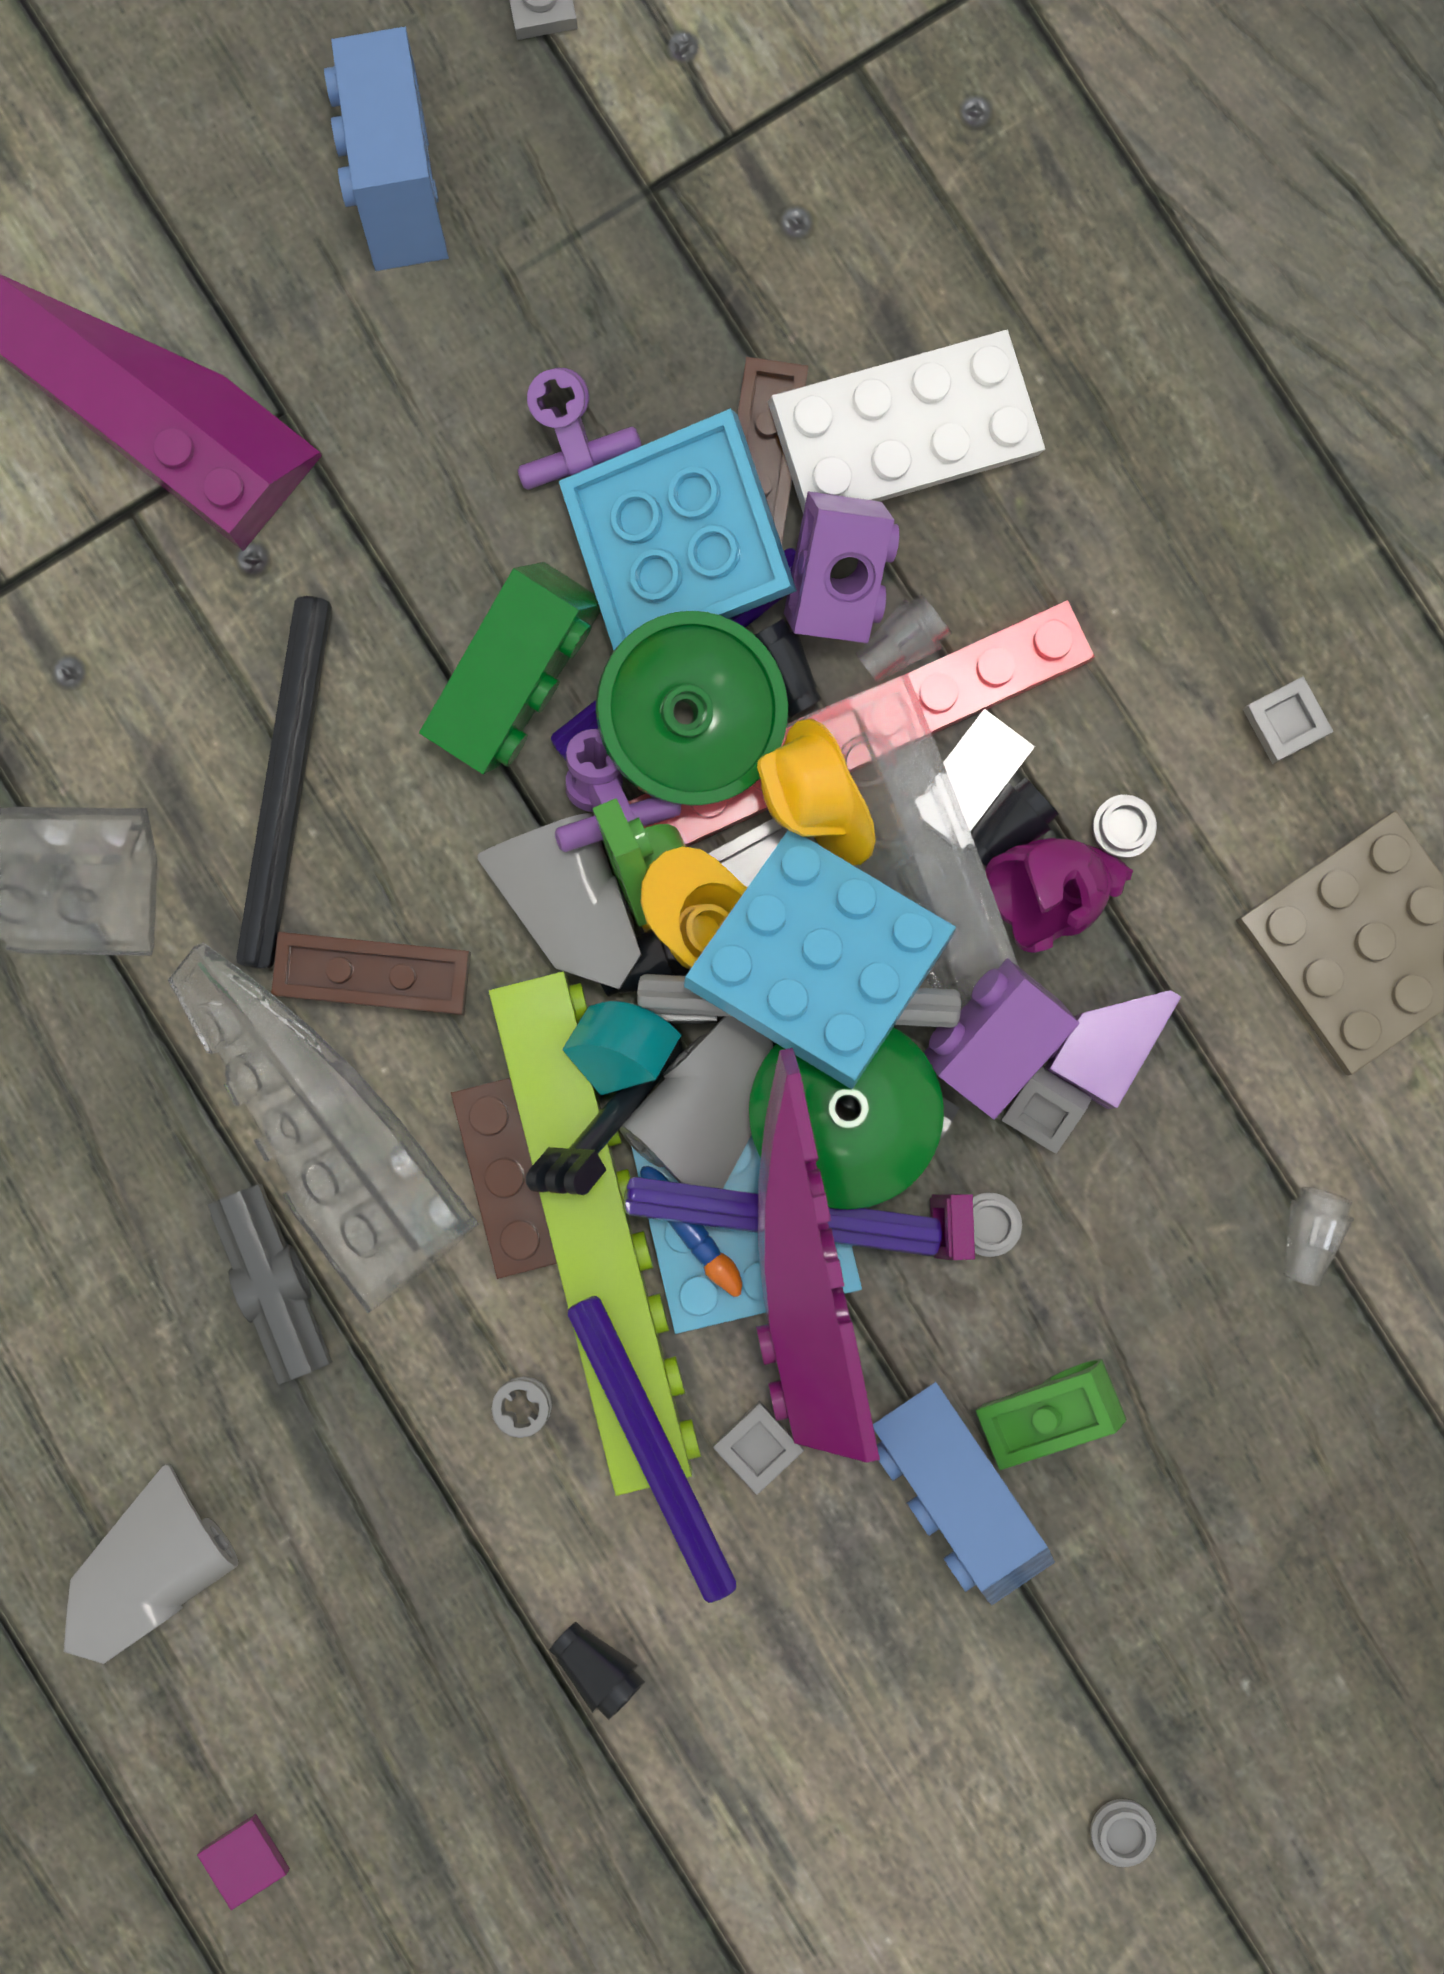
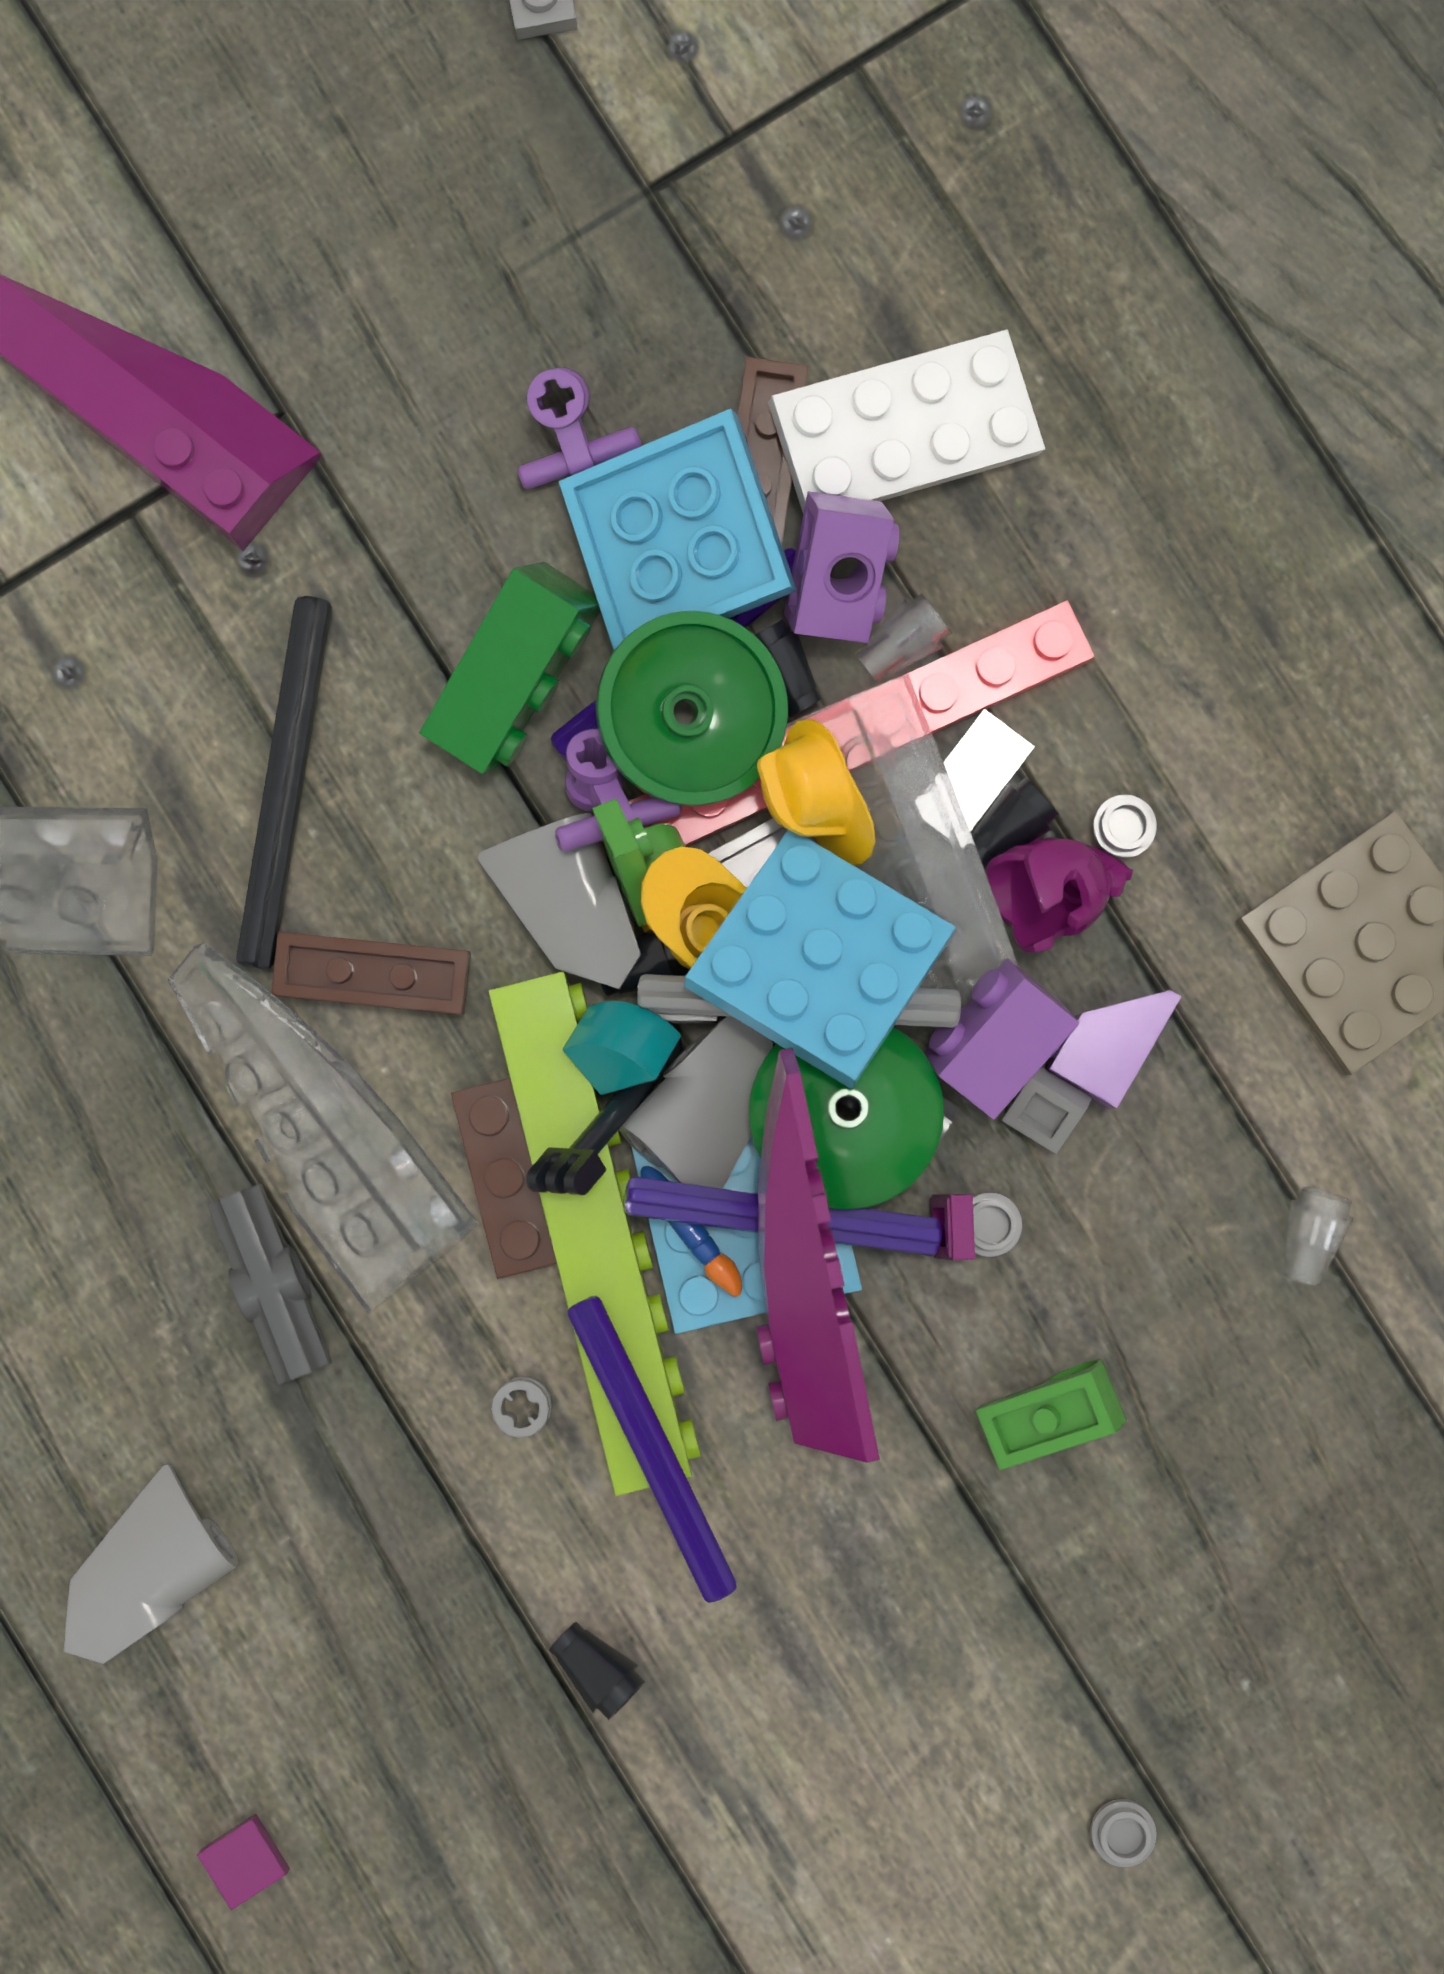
medium blue wedge [324,26,449,271] -> none
light grey plate [713,1401,804,1495] -> none
medium blue wedge [873,1382,1055,1605] -> none
light grey plate [1243,676,1334,765] -> none

